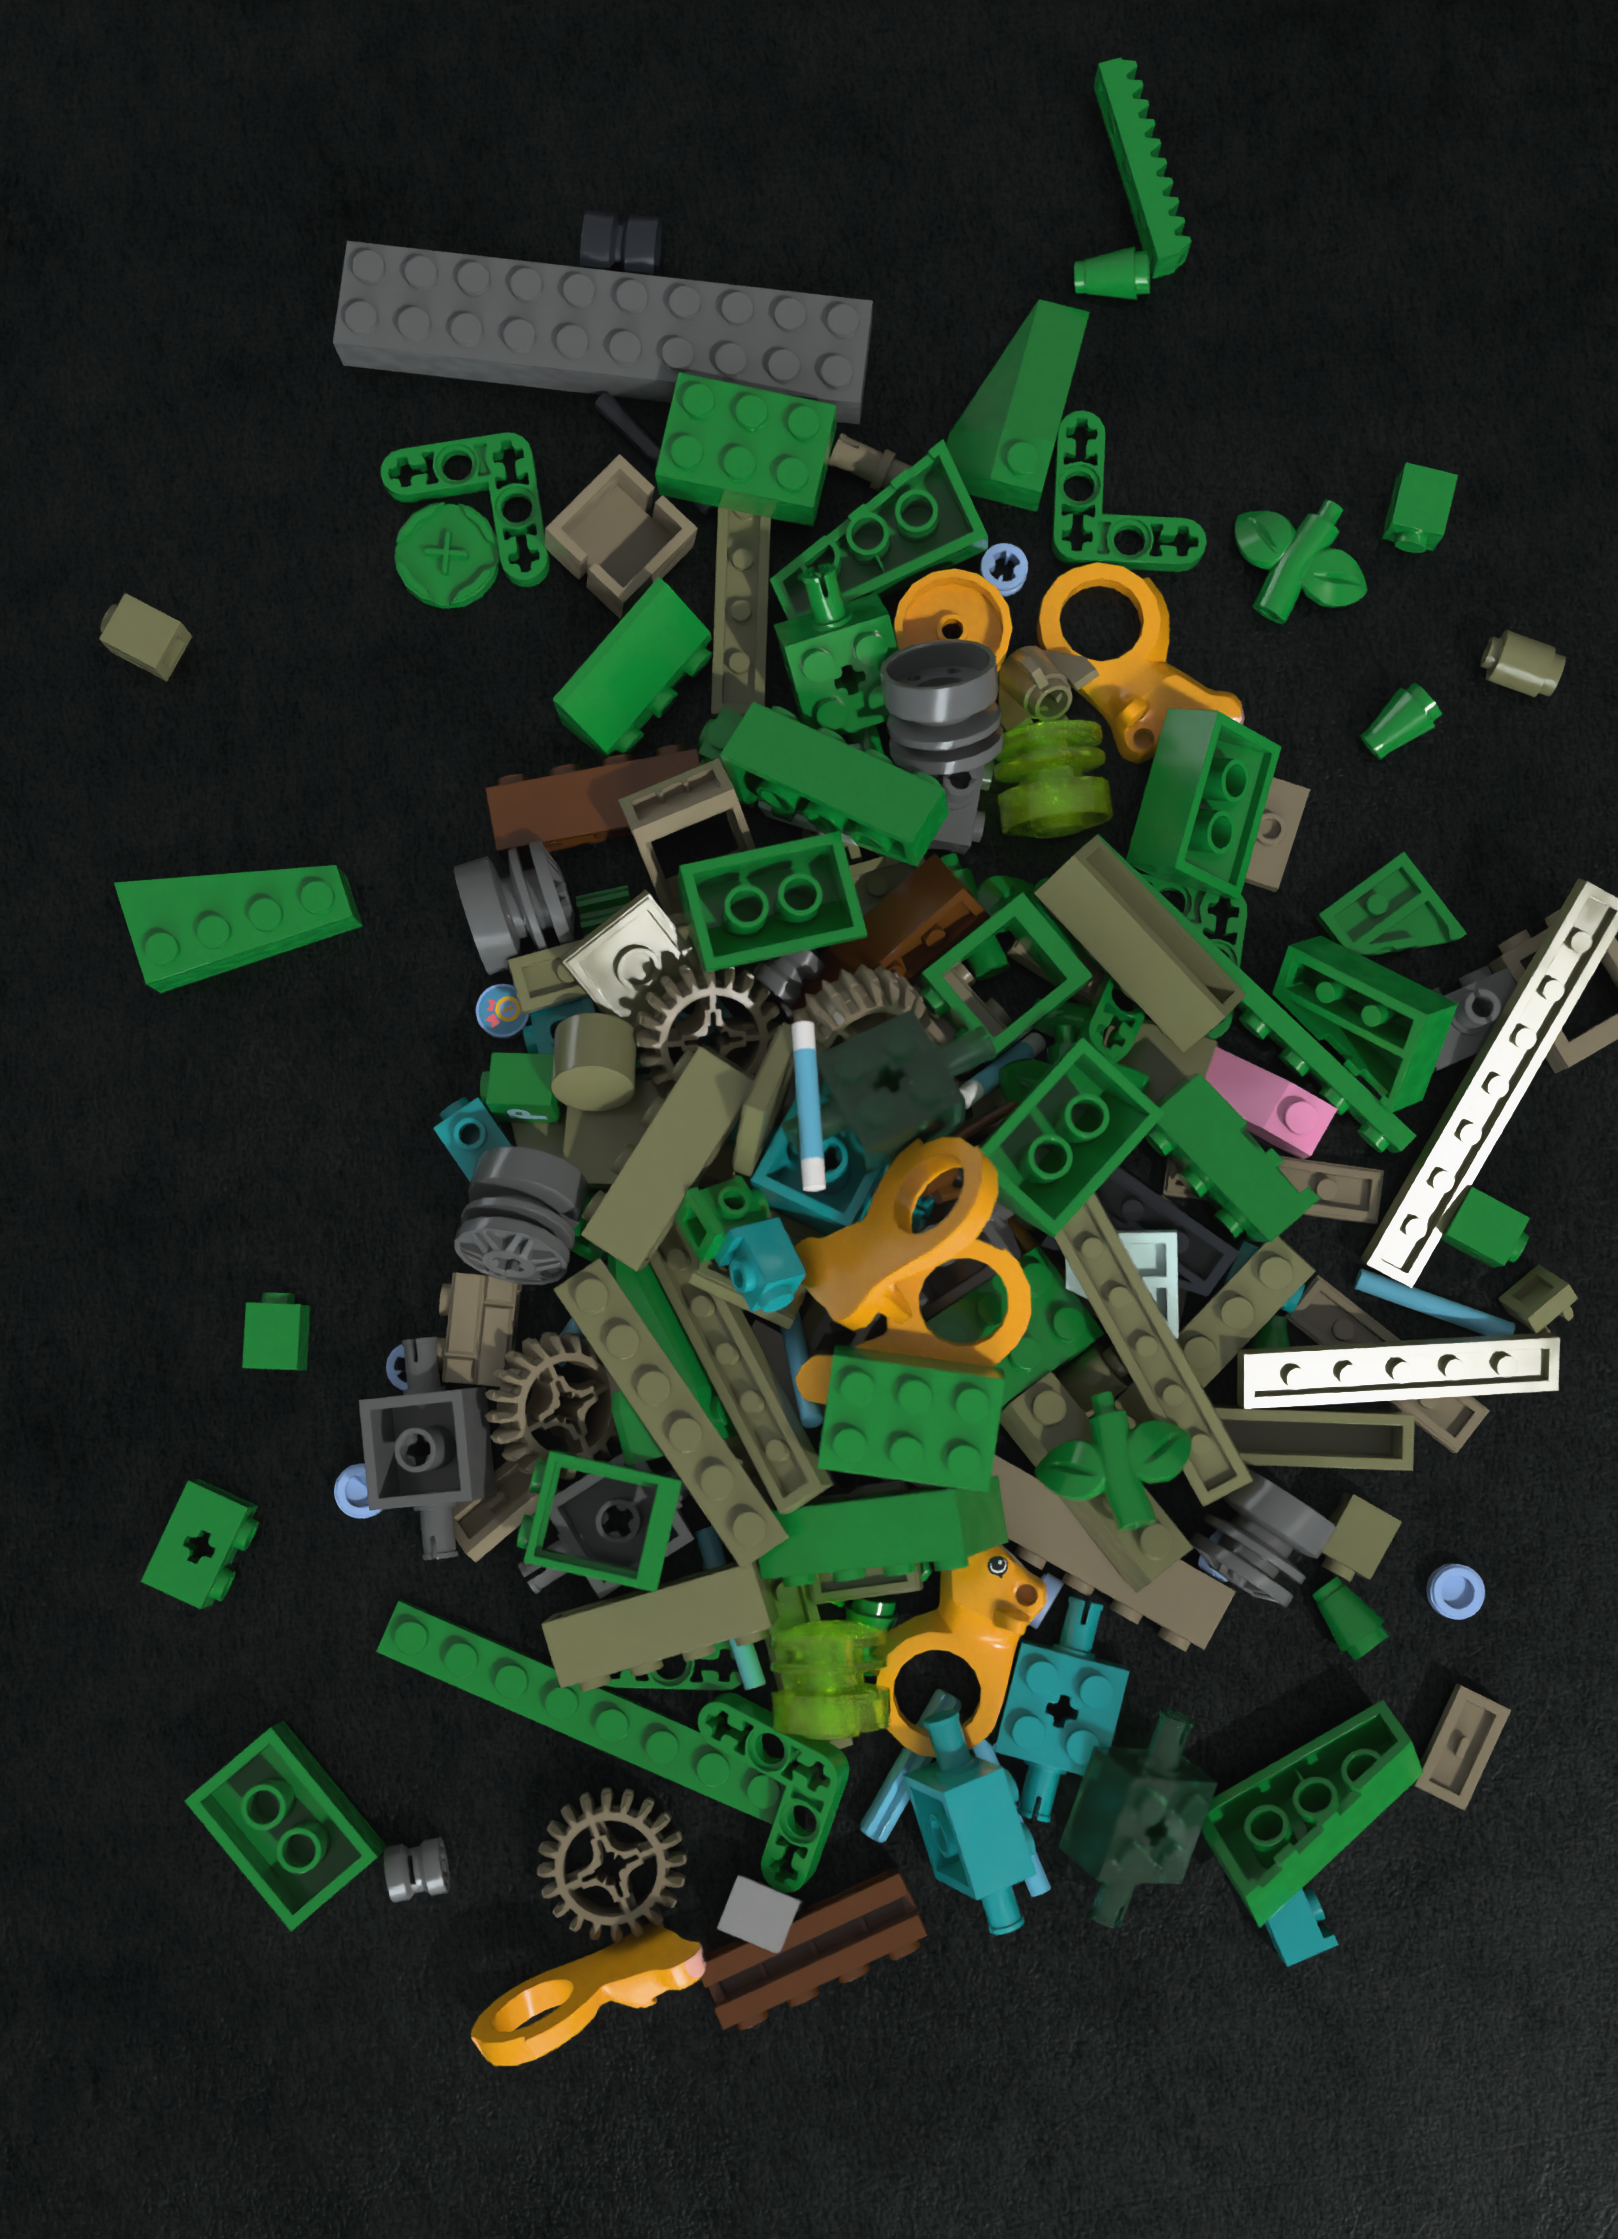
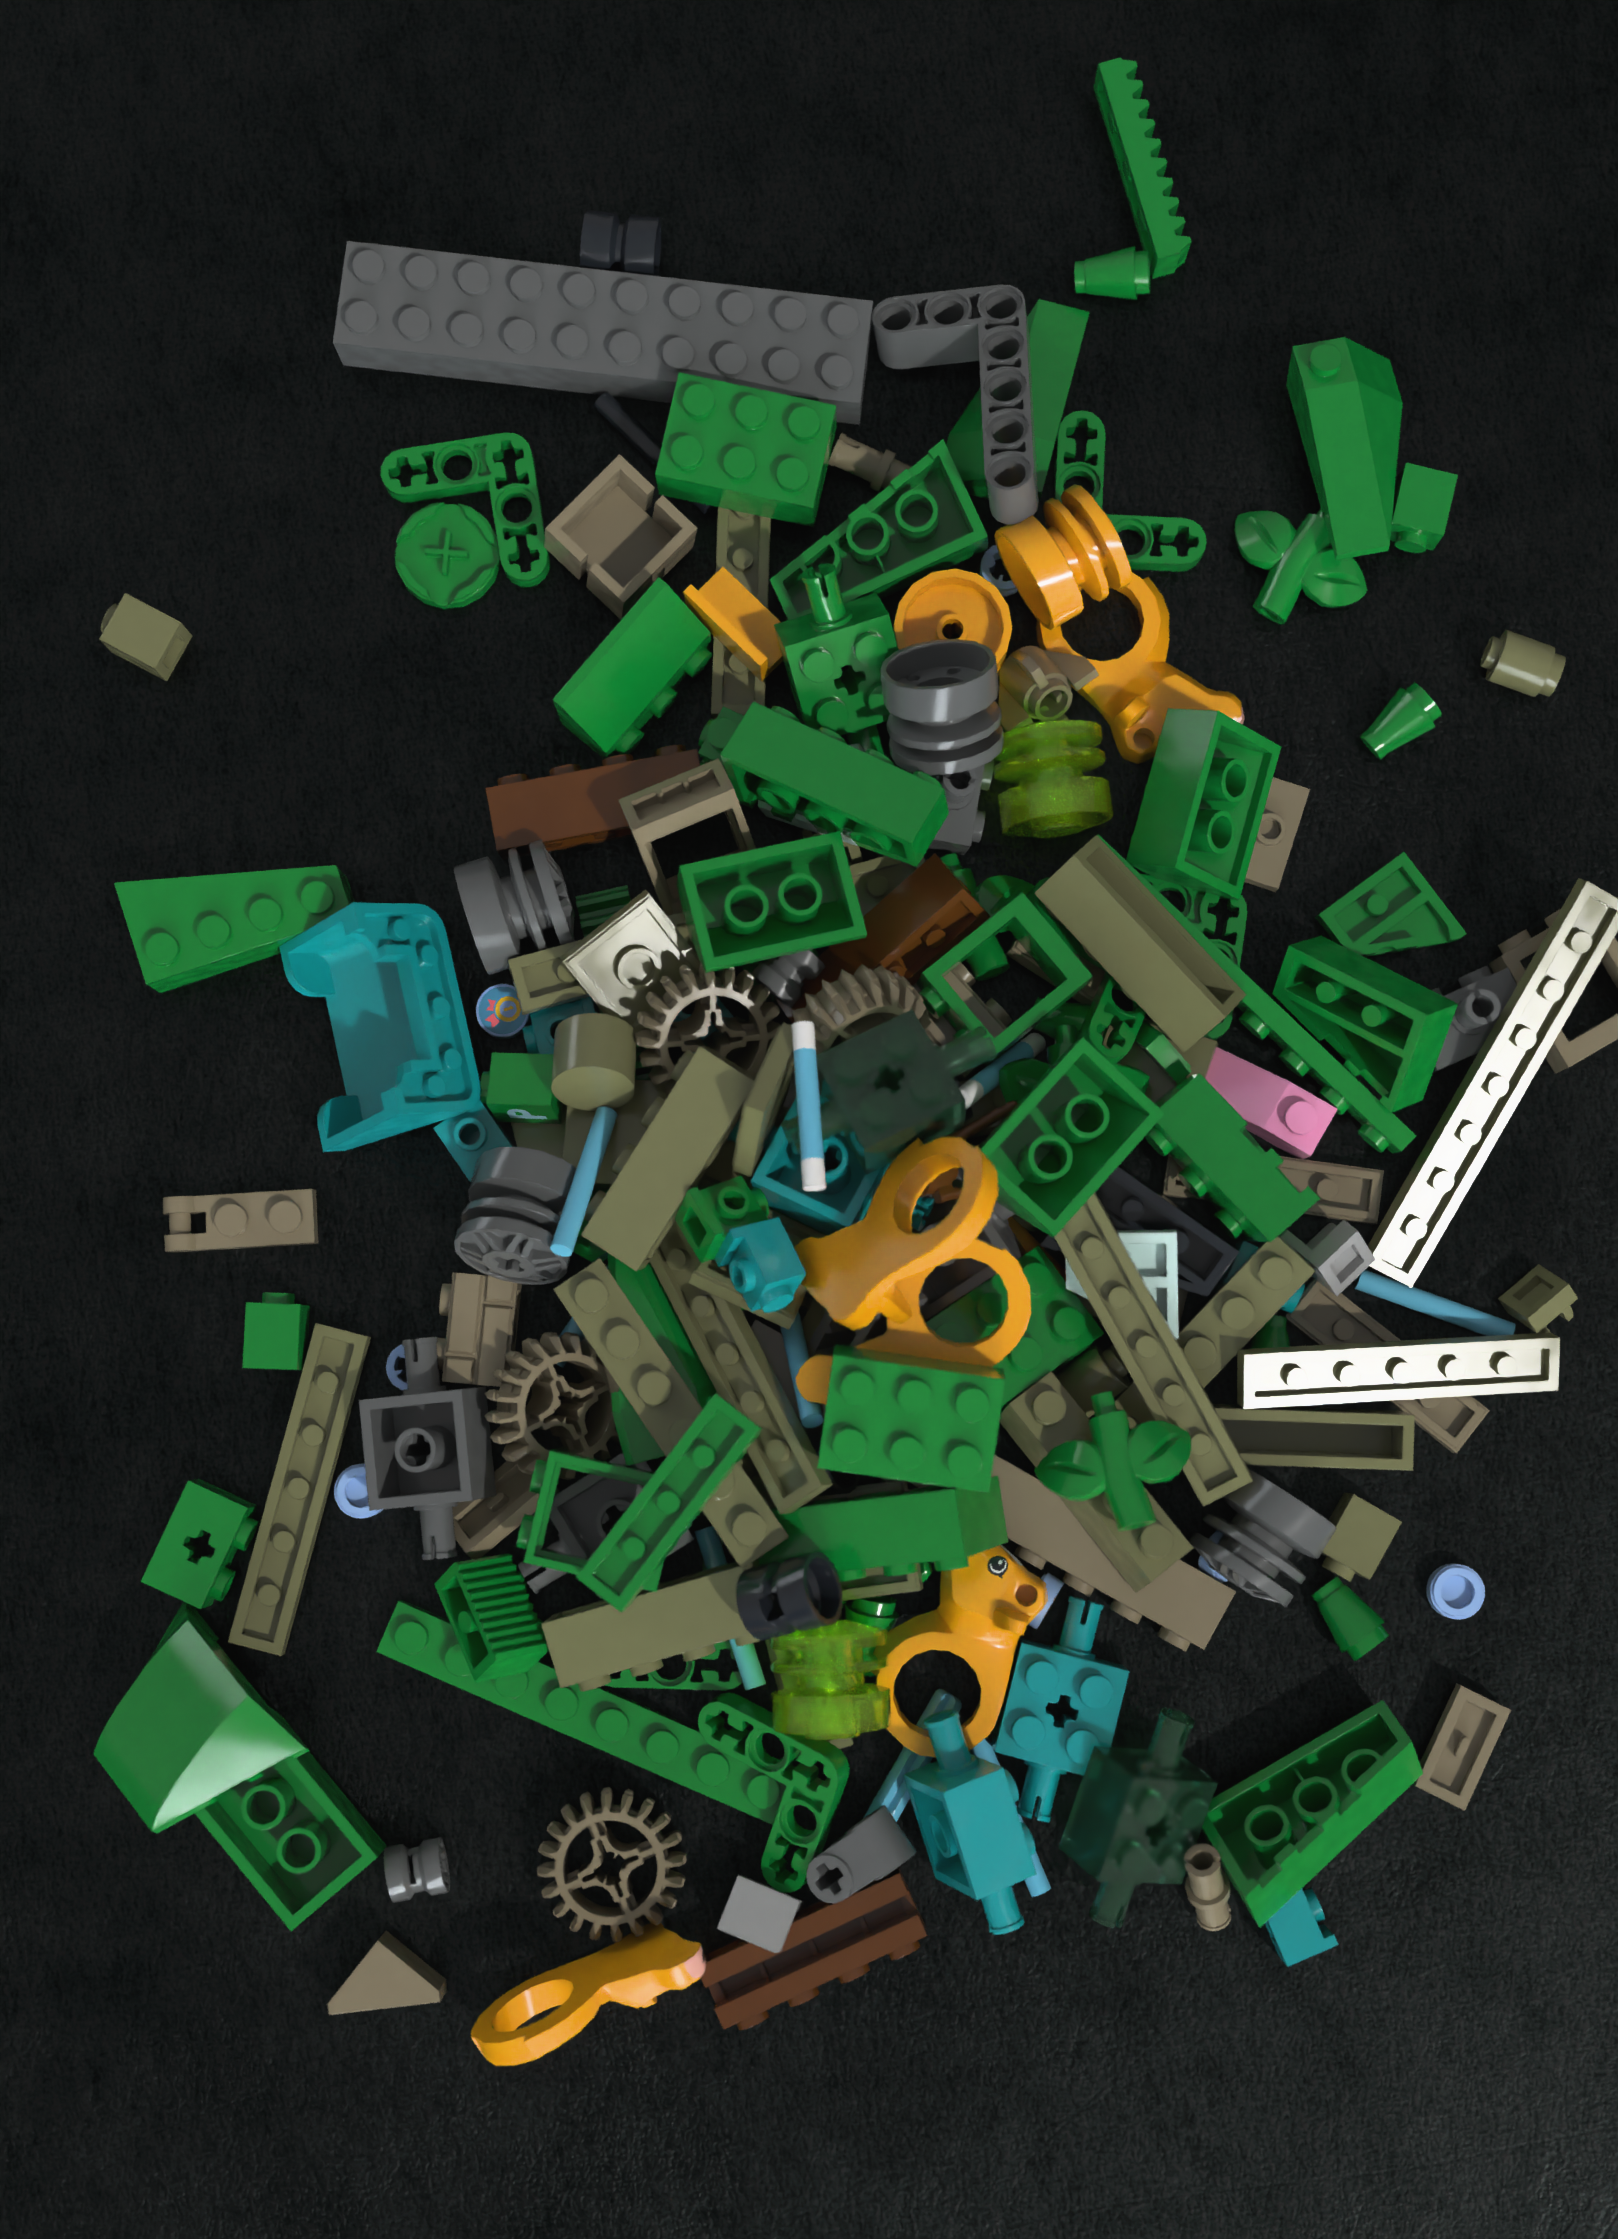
green brick [1440,1187,1530,1268] -> none
none -> green wedge [94,1602,310,1833]
none -> dark tan plate [163,1189,318,1252]
none -> olive plate [228,1323,371,1656]
none -> teal windscreen [279,903,481,1152]
none -> dark tan slope [328,1931,447,2015]
none -> green brick [434,1553,549,1683]
none -> medium azure bar [550,1106,617,1257]
none -> green gear [576,1393,763,1612]
none -> light orange panel [683,567,783,682]
none -> black wheel [736,1551,843,1641]
none -> dark grey piece [806,1805,916,1903]
none -> dark grey beam [872,285,1038,525]
none -> light orange wheel [994,484,1132,630]
none -> green tile [1135,1021,1192,1084]
none -> dark tan pin [1184,1844,1231,1931]
none -> light grey panel [1280,1220,1376,1296]
none -> green wedge [1286,337,1403,560]

